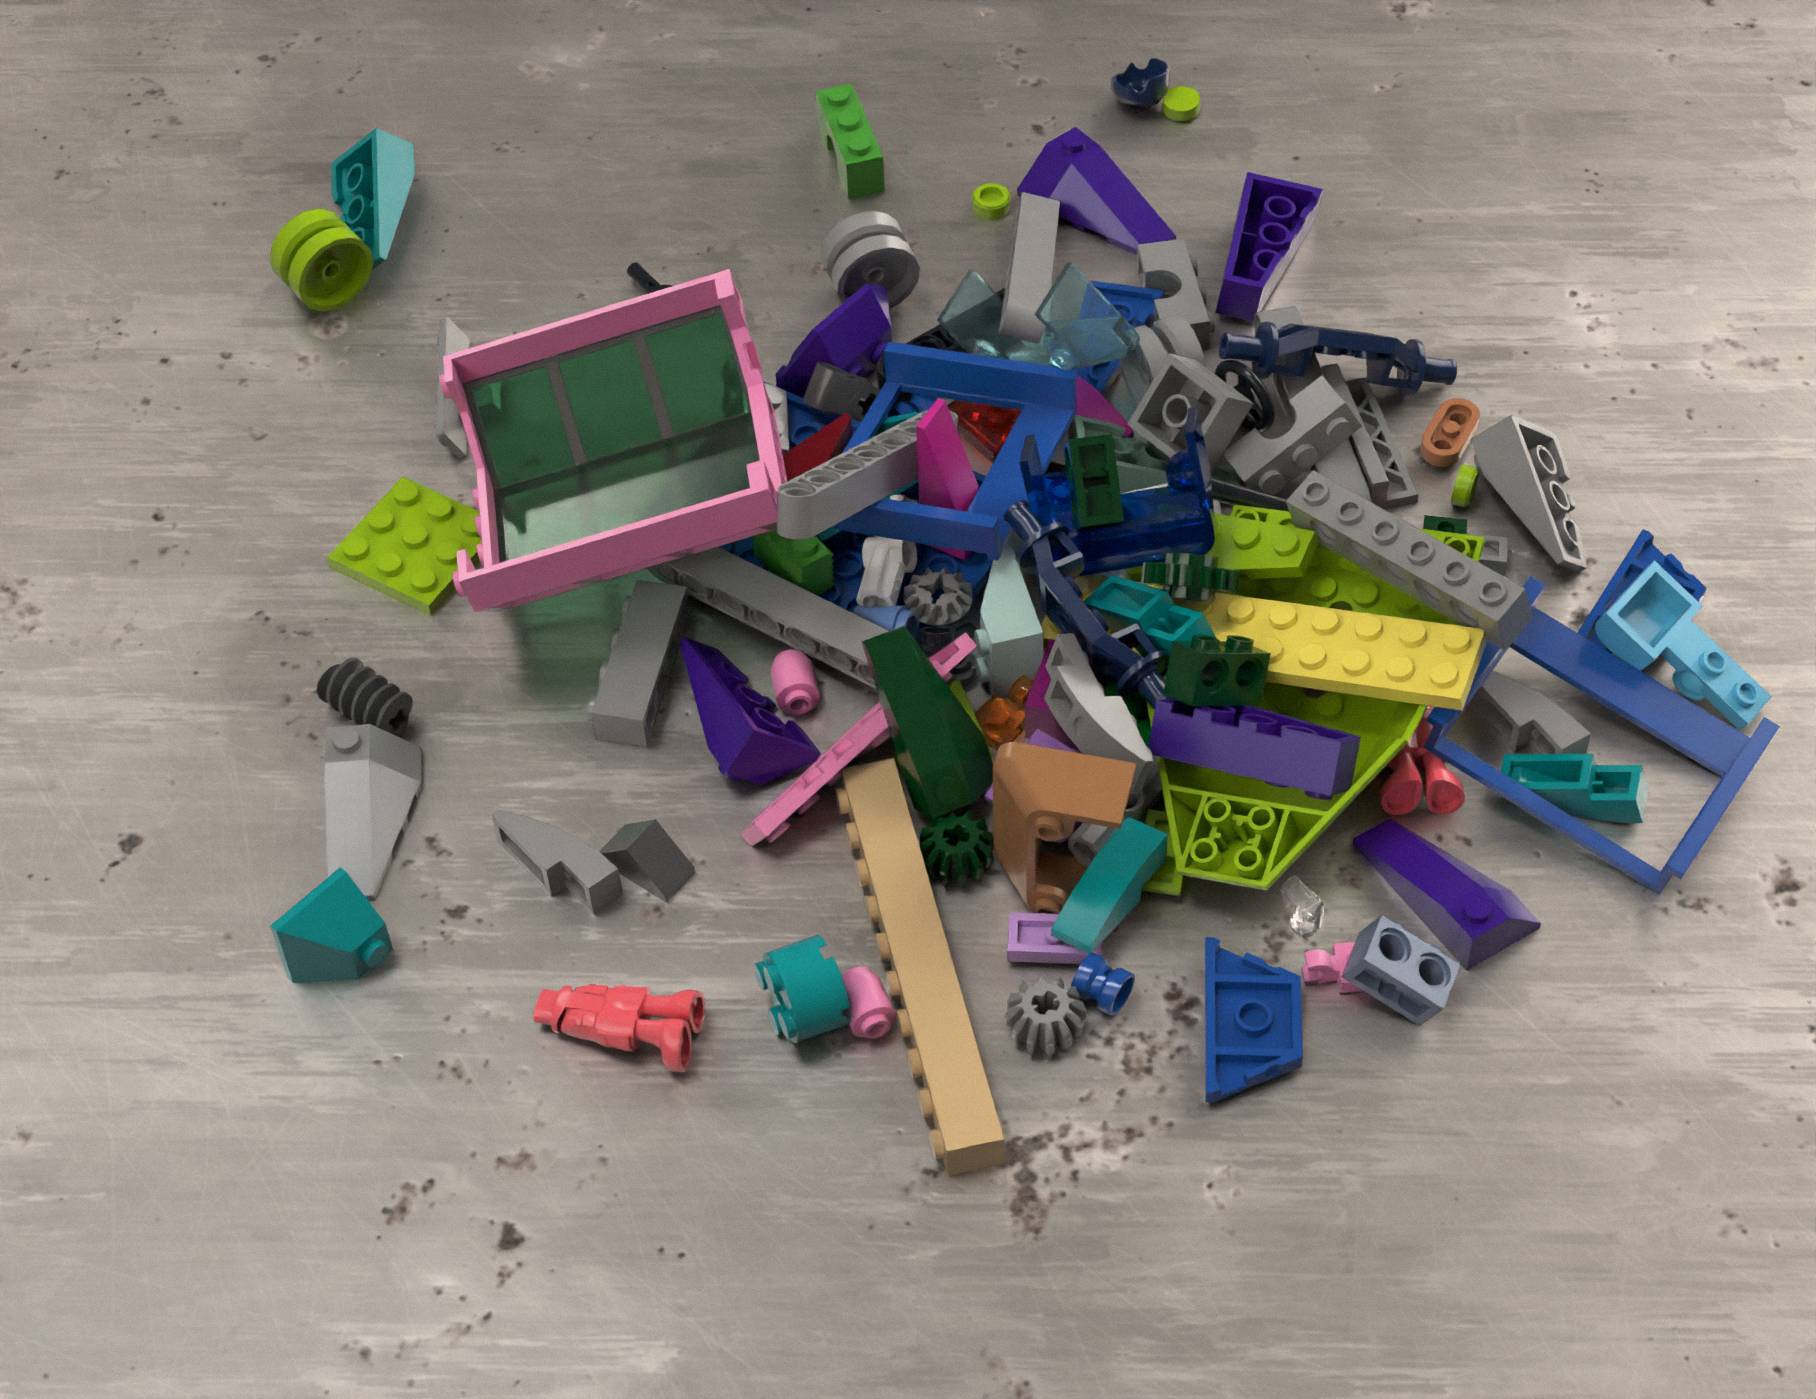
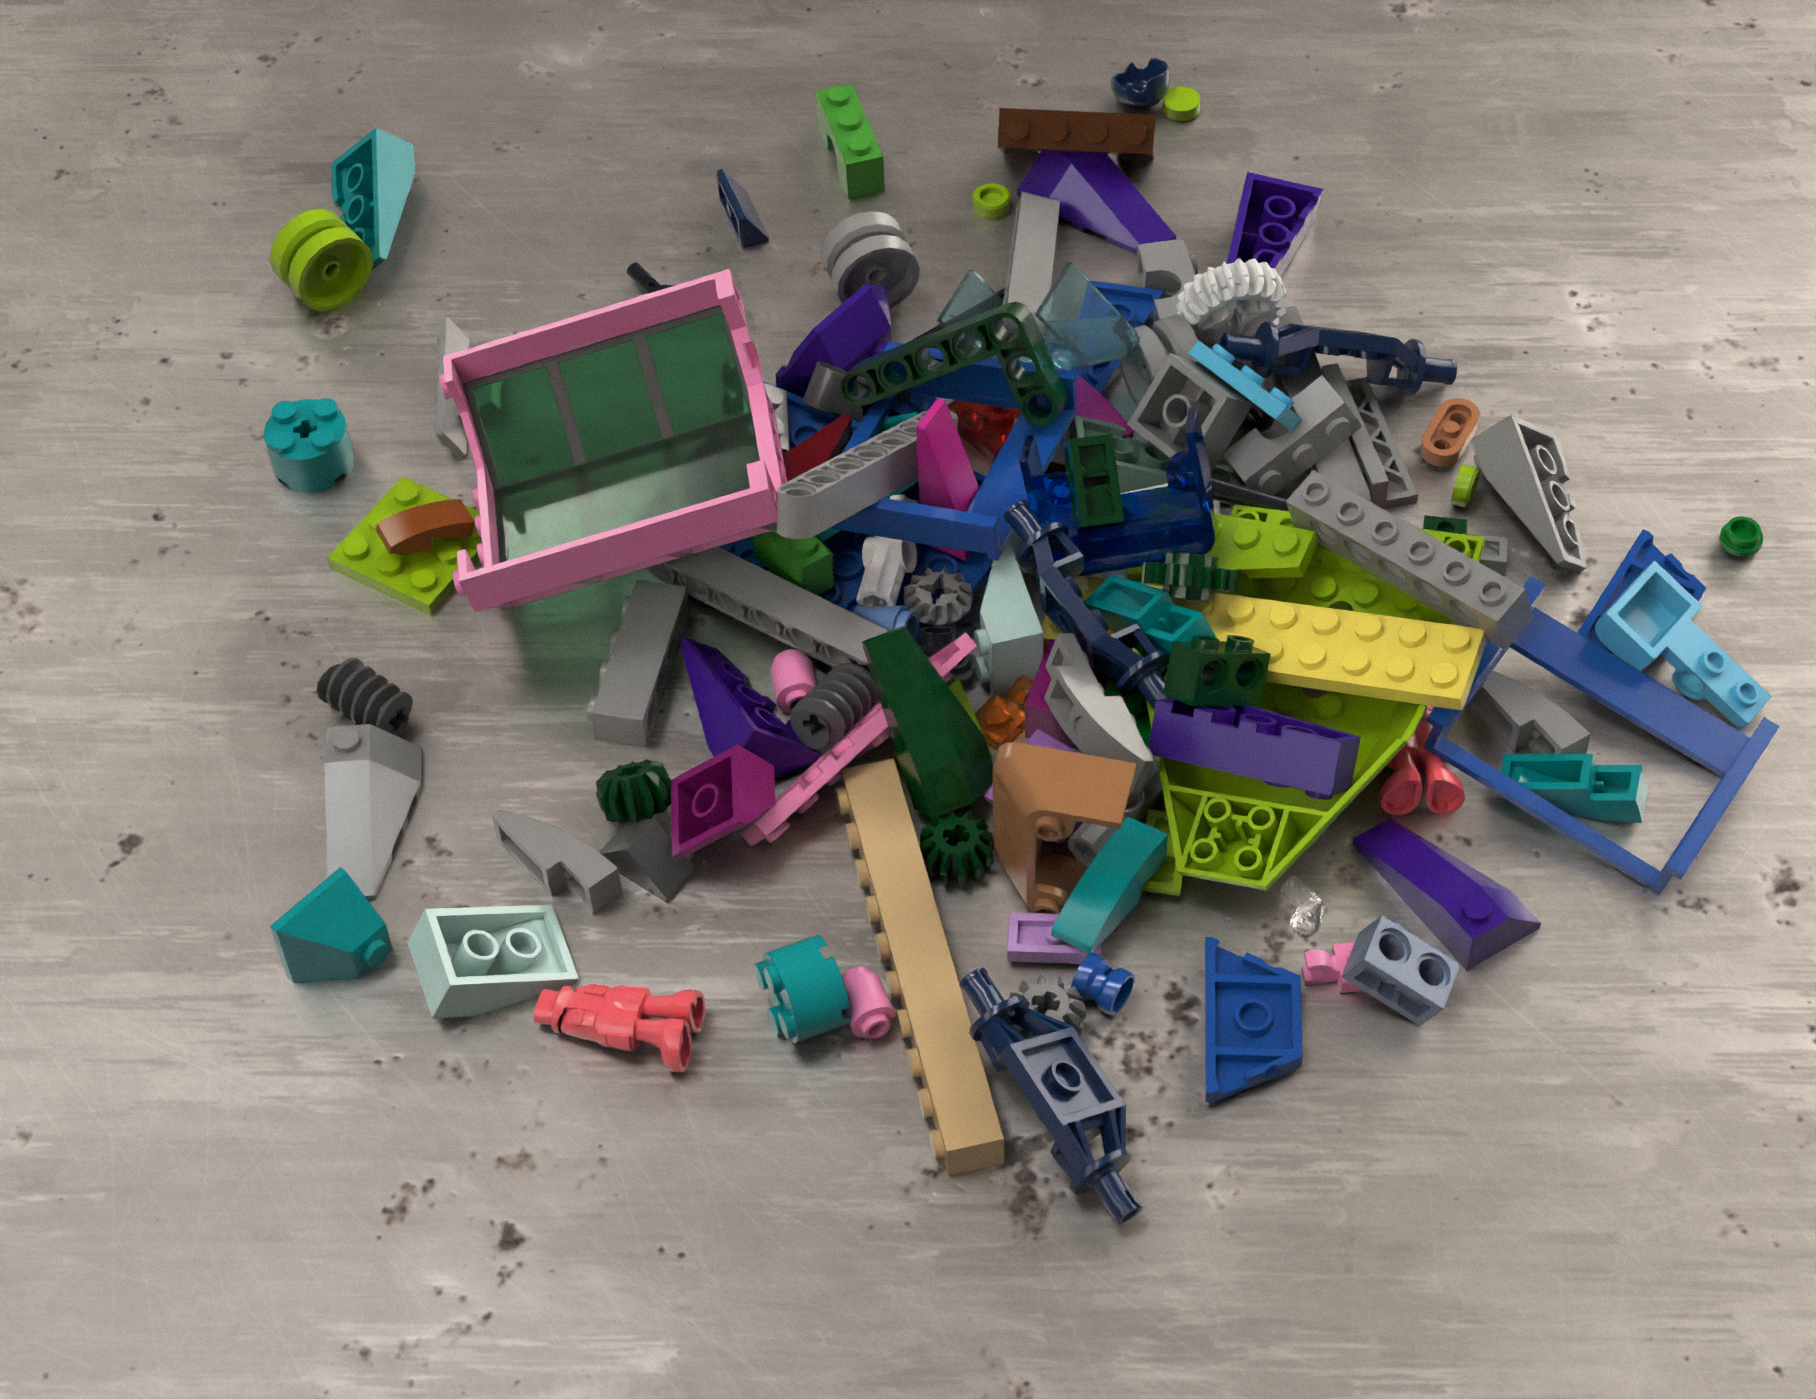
none -> teal brick [264,398,354,493]
none -> dark orange slope [376,499,475,555]
none -> light aqua slope [407,904,579,1018]
none -> dark green gear [596,759,671,824]
none -> magenta slope [671,744,776,860]
none -> dark blue slope [716,169,769,248]
none -> dark grey piece [790,663,879,750]
none -> dark green beam [840,302,1068,427]
none -> dark blue plate [959,967,1143,1225]
none -> reddish brown arch [997,108,1157,160]
none -> white gear [1176,258,1287,349]
none -> medium azure plate [1188,340,1302,432]
none -> green plate [1719,516,1764,557]

